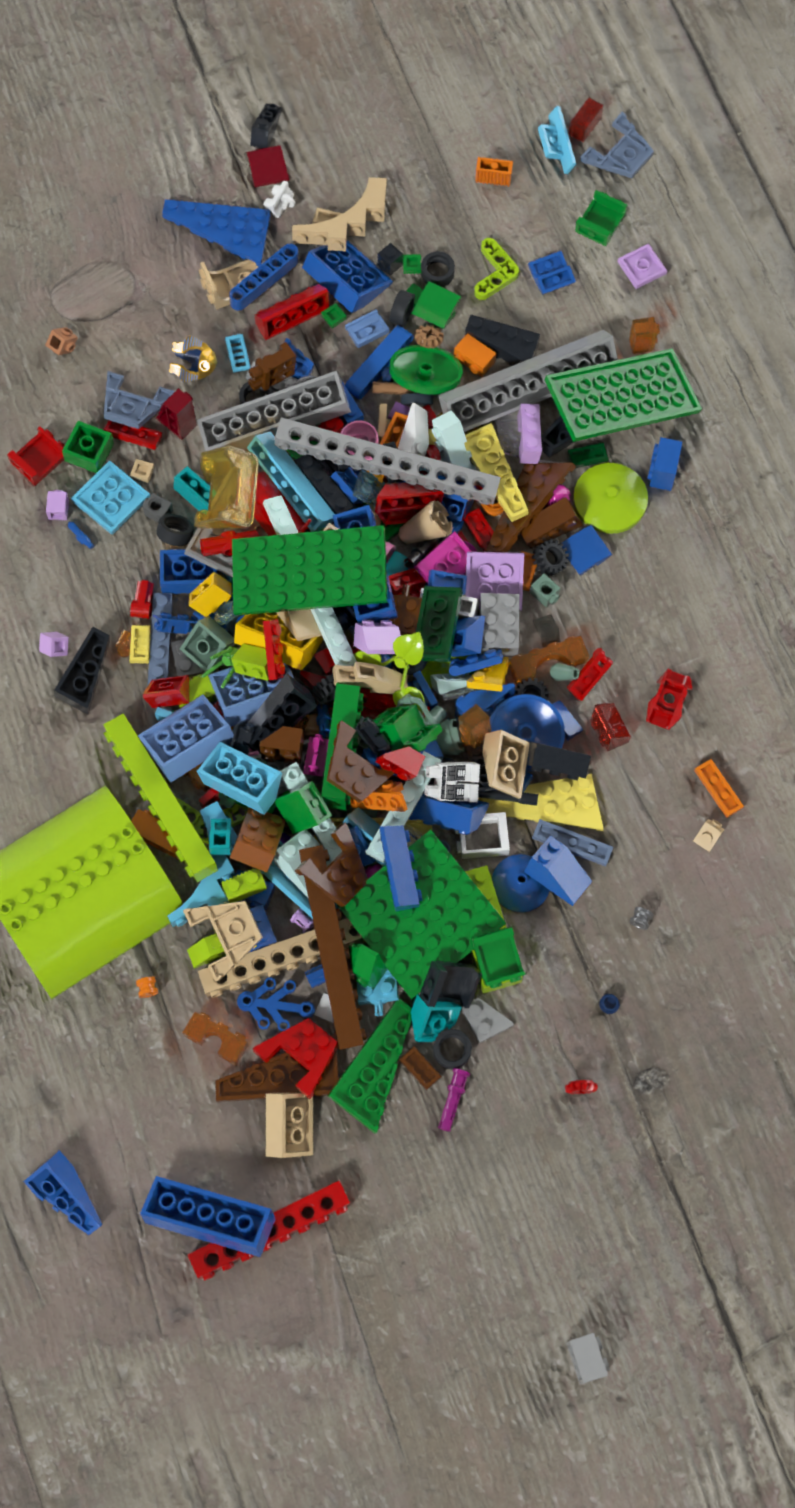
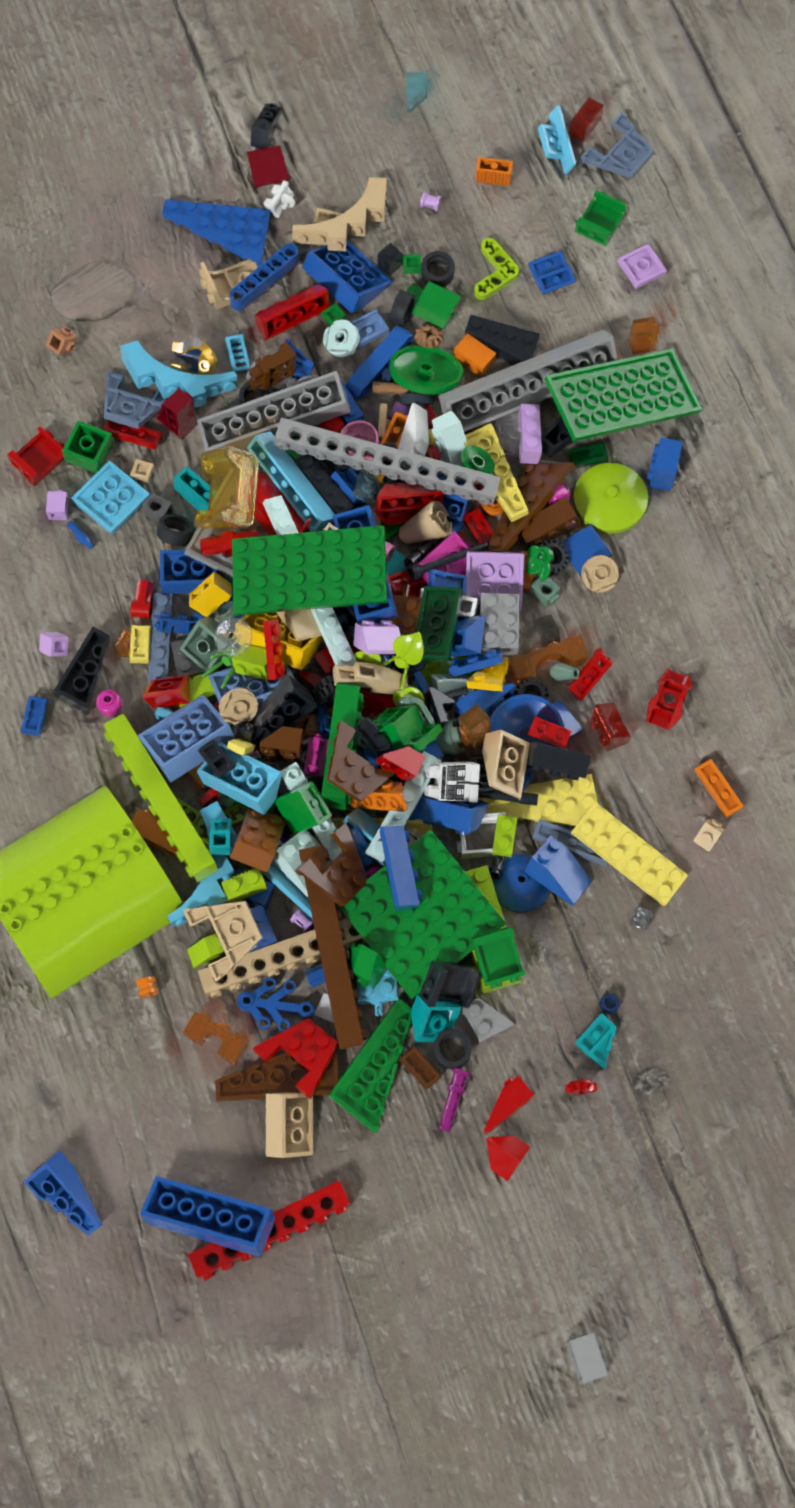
none -> blue plate [20,696,49,737]
none -> dark pink head [96,690,123,718]
none -> medium azure arch [121,341,237,408]
none -> black slope [198,739,236,779]
none -> clear dish [215,618,252,656]
none -> tan tile [219,688,259,725]
none -> light yellow tile [227,738,255,755]
none -> light aqua plate [323,320,359,357]
none -> clear light blue slope [406,72,431,113]
none -> black piece [407,542,489,581]
none -> lavender bush [420,192,441,211]
none -> black slope [423,687,455,729]
none -> green dish [461,446,495,475]
none -> red slope [483,1076,534,1136]
none -> red slope [486,1135,531,1182]
none -> black pin [489,855,507,879]
none -> lime plate [492,815,517,857]
none -> green plate [526,545,554,582]
none -> red hinge [527,716,572,749]
none -> light yellow plate [571,802,688,907]
none -> teal wing [574,1013,616,1070]
none -> tan tile [581,555,619,593]

